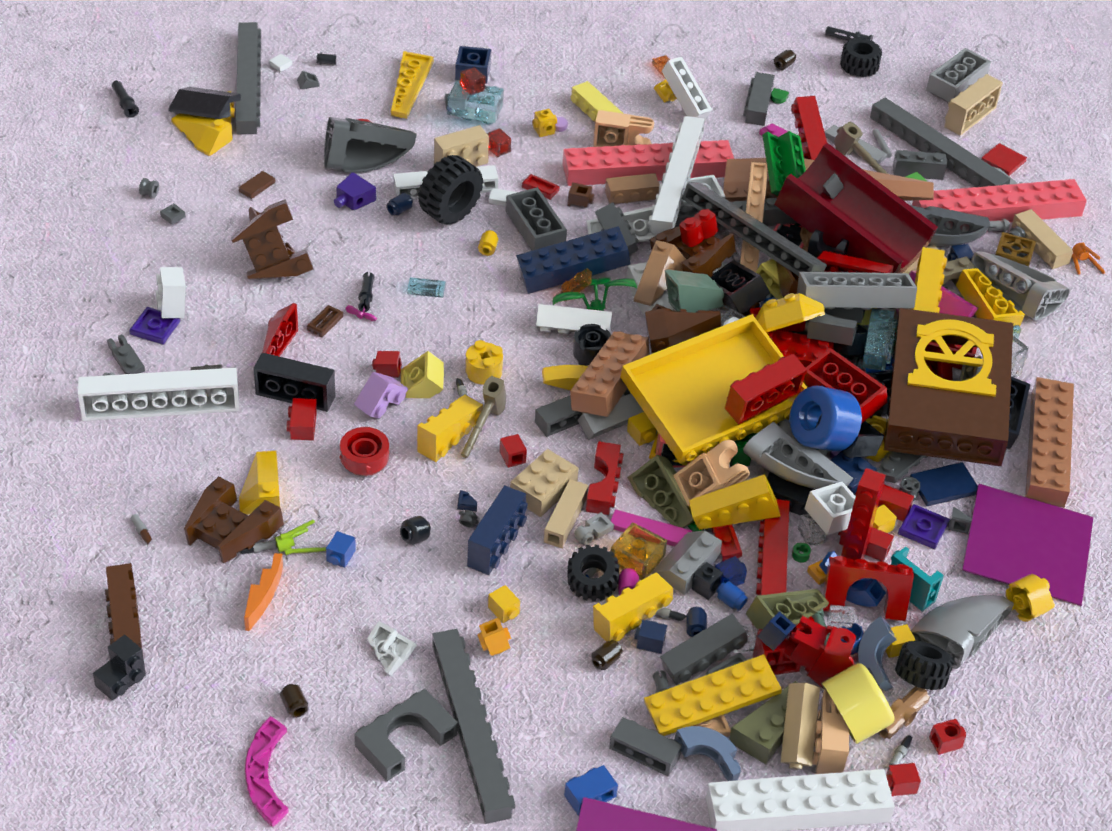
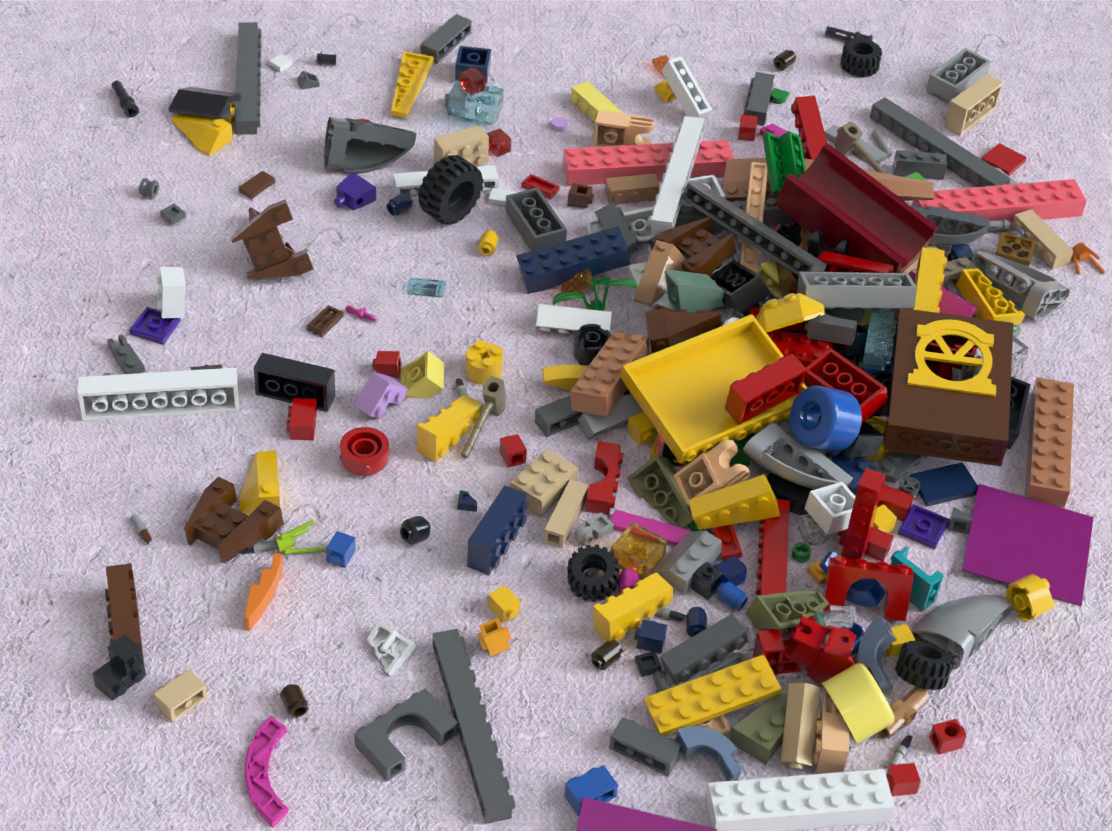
red wedge [262,303,298,357] -> none
black pin [358,272,375,312] -> none
dark grey plate [459,510,479,528] -> none
yellow brick [532,109,557,137] -> none
red brick [679,209,718,247] -> none
dark blue brick [757,611,796,651] -> none
dark grey slope [823,173,844,199] -> none
none -> tan brick [154,669,207,722]
none -> dark grey brick [420,14,472,64]
none -> black tile [634,651,662,677]
none -> red brick [738,114,757,141]

